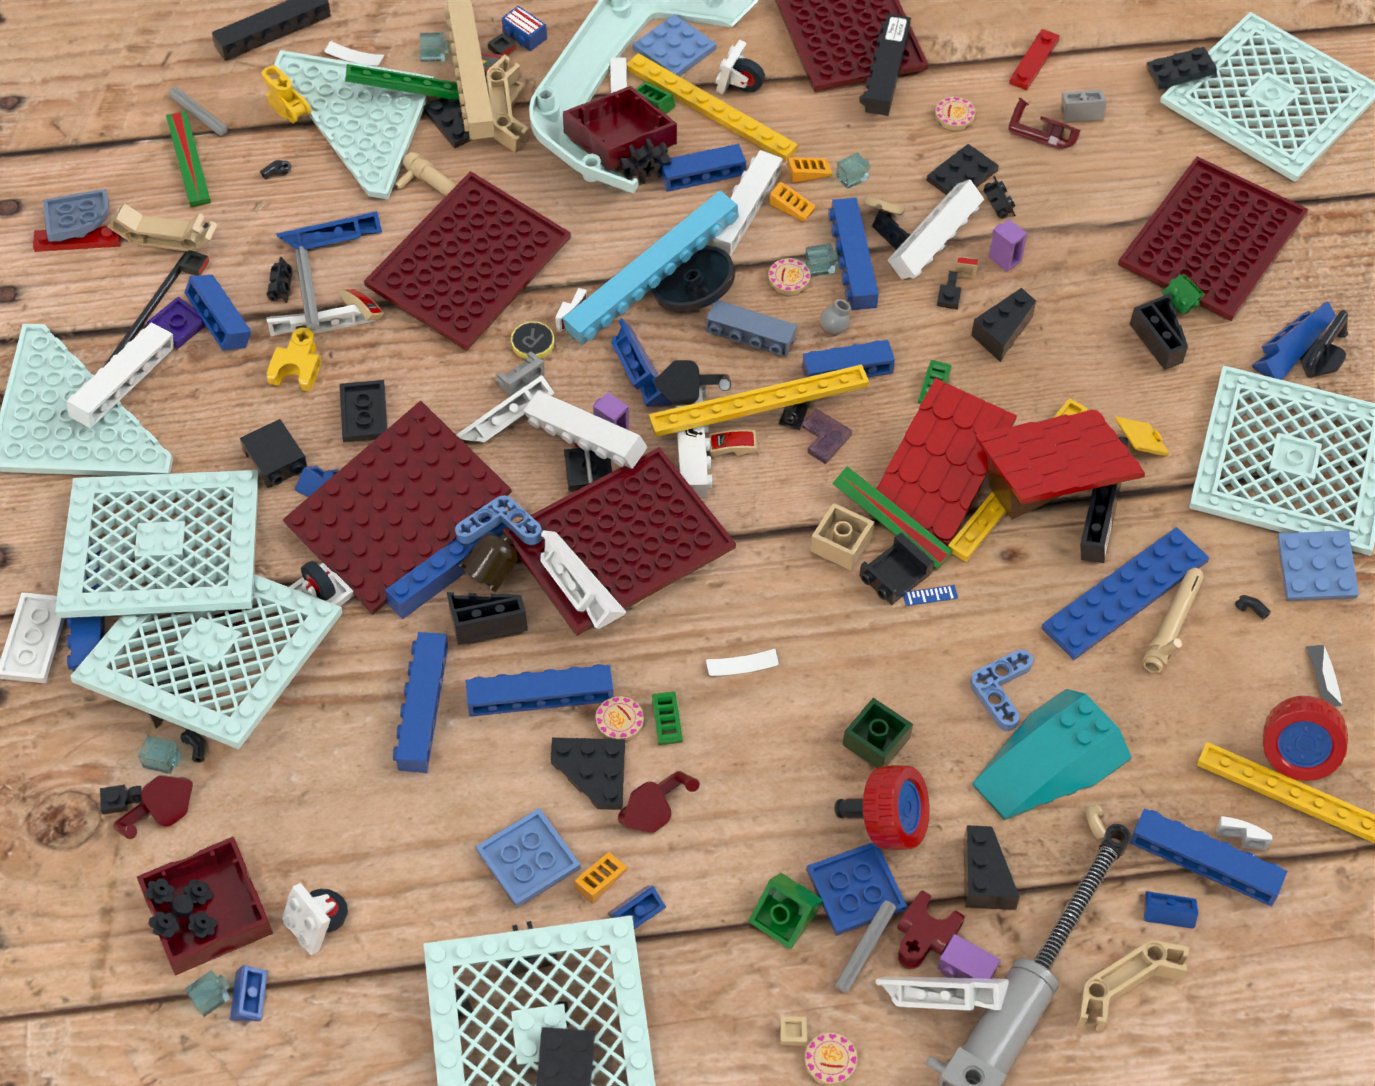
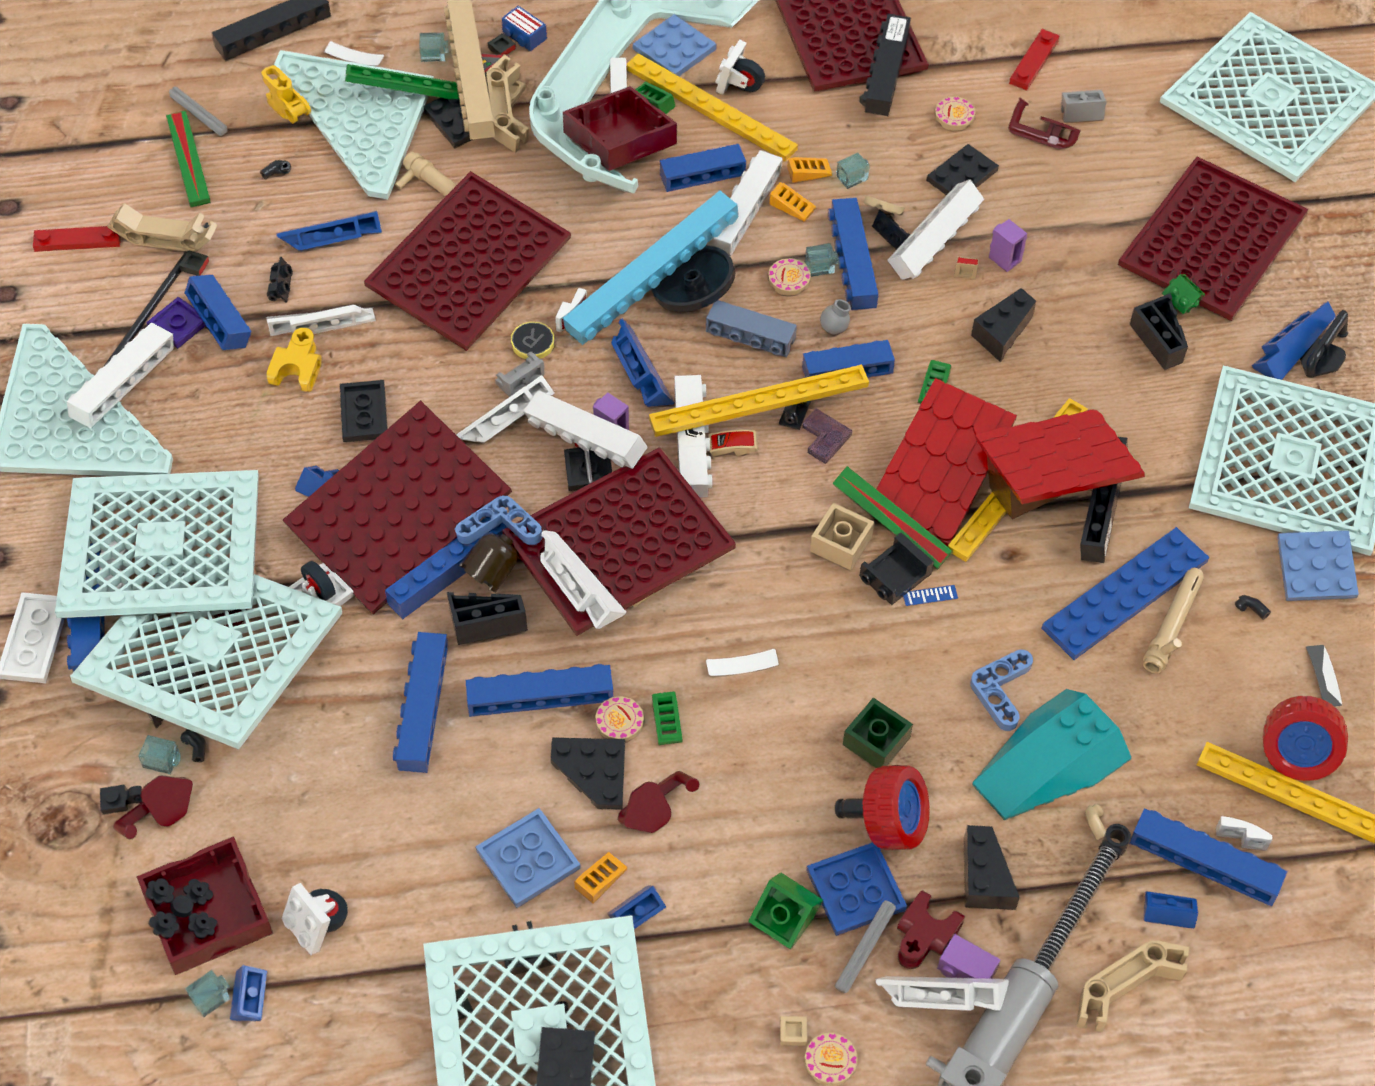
sand blue plate [43,189,110,242] -> none
black panel [240,419,307,488] -> none
light grey axle [295,246,319,331] -> none
tan slope [338,288,384,321] -> none
black gear [619,138,672,184] -> none
black piece [654,360,731,405] -> none
black plate [937,271,961,310] -> none
black hinge [984,175,1016,218] -> none
yellow container [1114,416,1170,456] -> none
black plate [1146,47,1217,90] -> none

